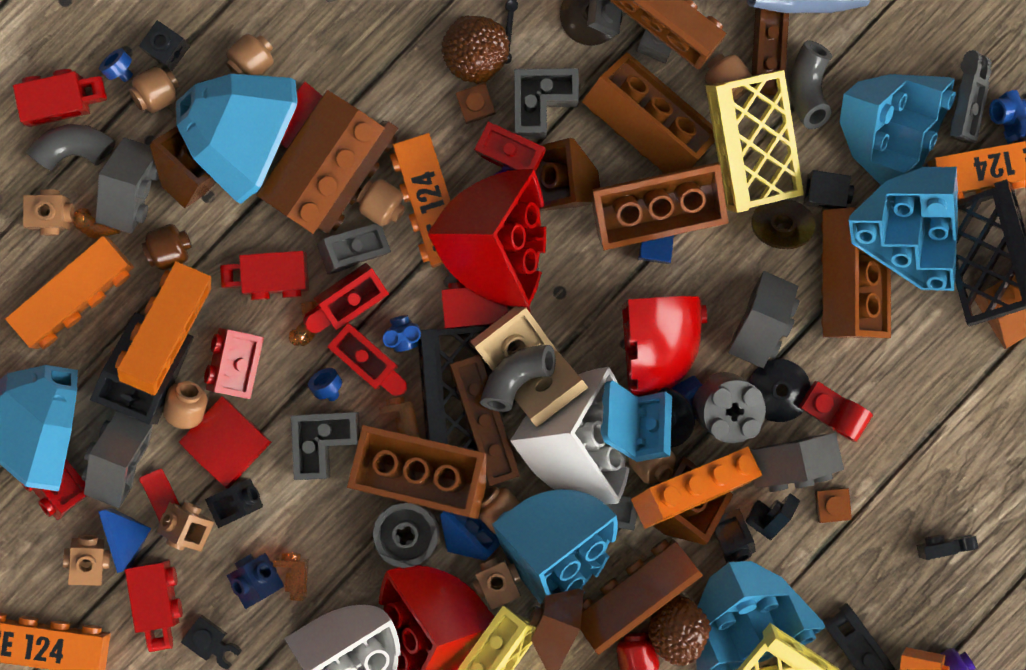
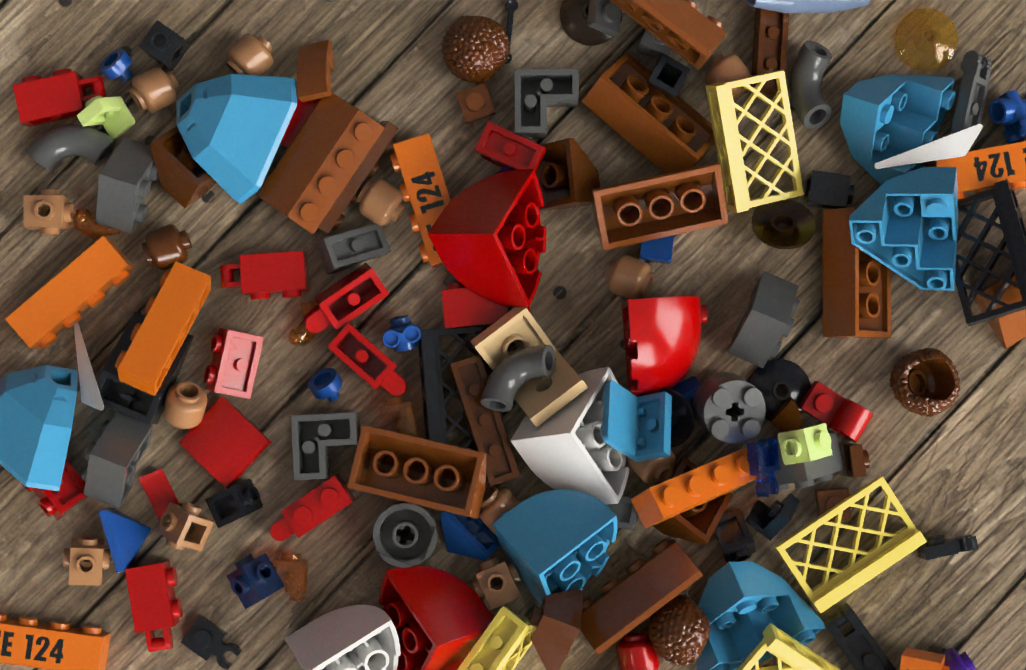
none -> white sticker [74,323,104,411]
none -> yellowish green bracket [77,95,135,139]
none -> red brick [270,474,356,541]
none -> dark orange slope [297,40,334,102]
none -> medium nougat head [605,255,655,299]
none -> black brick [646,53,691,98]
none -> clear blue plate [746,438,780,497]
none -> reddish brown tile [769,396,802,432]
none -> light yellow fence [774,475,927,614]
none -> yellowish green bracket [778,423,833,465]
none -> reddish brown plate [843,443,870,478]
none -> white sticker [874,124,983,169]
none -> reddish brown hair [889,348,960,417]
none -> clear yellow dish [894,8,958,71]

